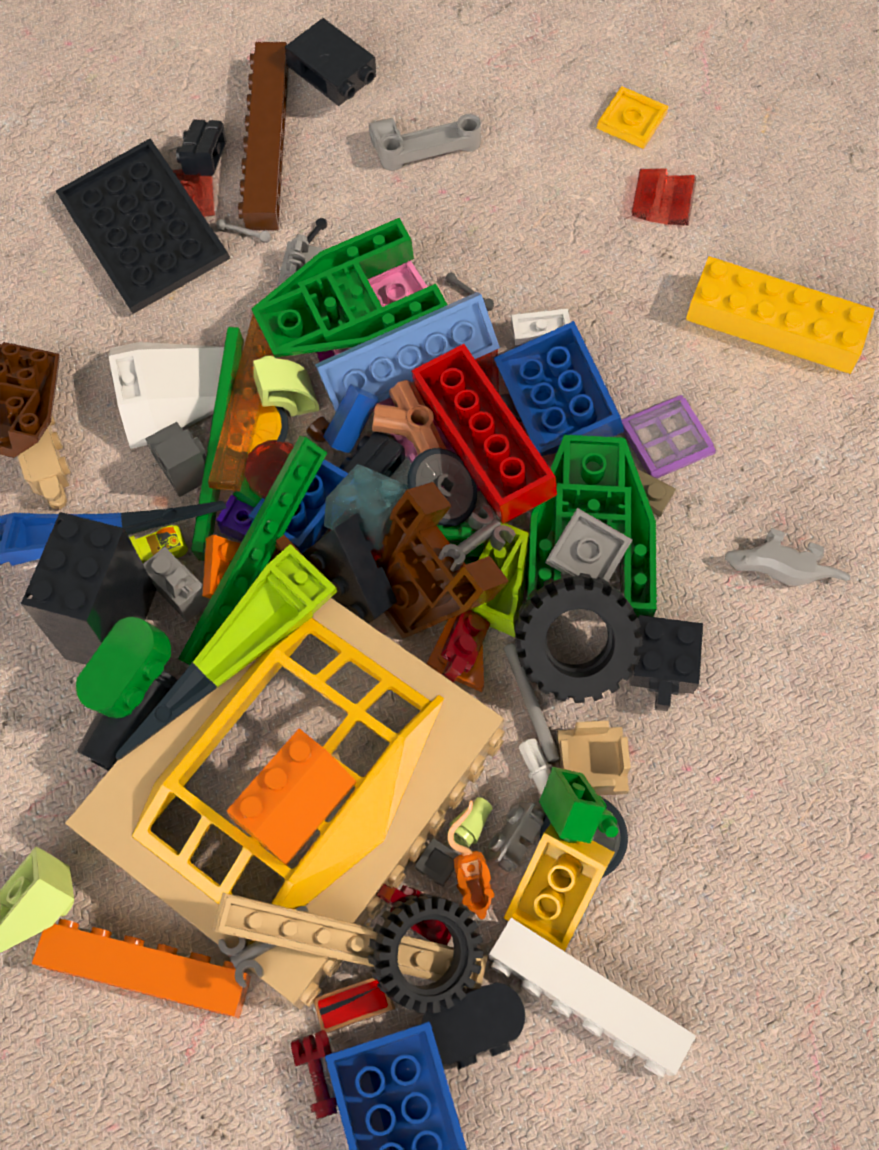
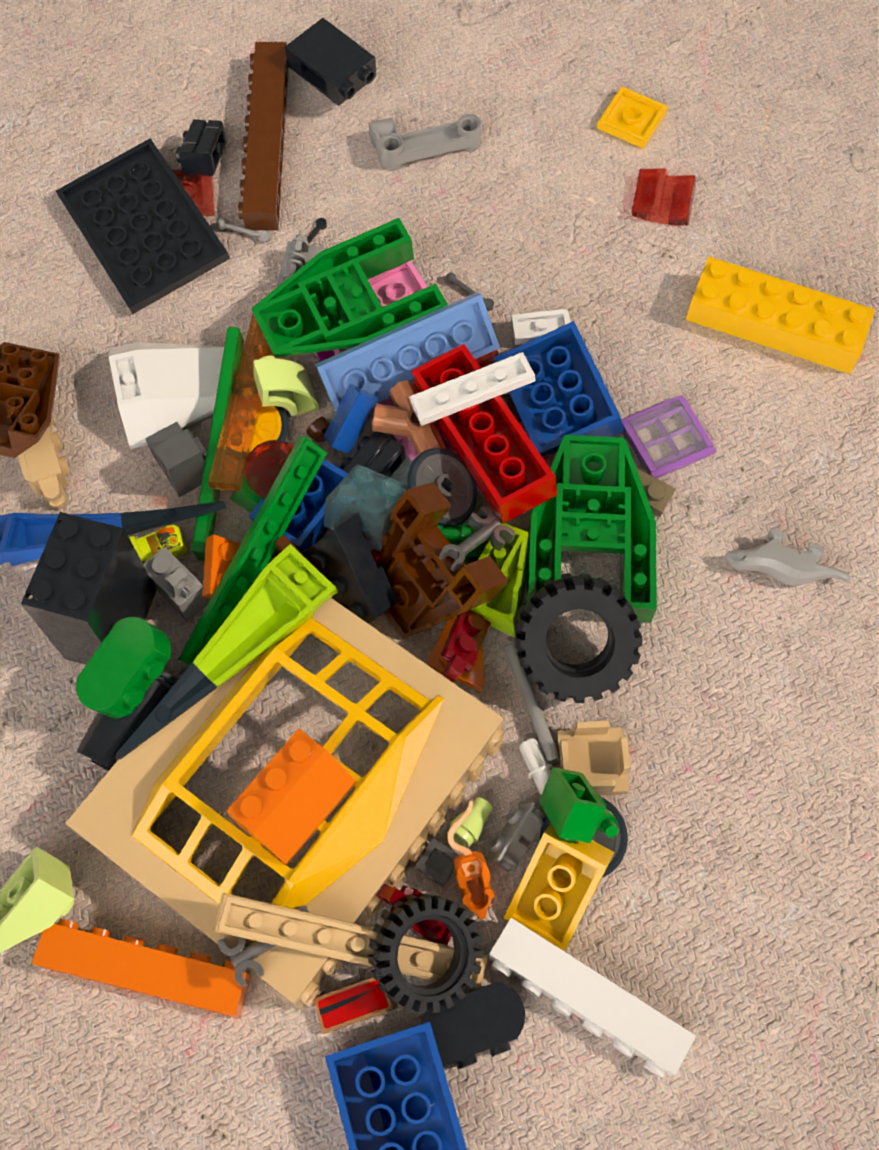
dark purple brick [216,495,255,542] -> none
dark red hinge [291,1030,338,1119] -> none
light grey tile [545,508,632,581] -> none
black hinge [629,615,703,711] -> none
none -> white tile [409,352,535,426]

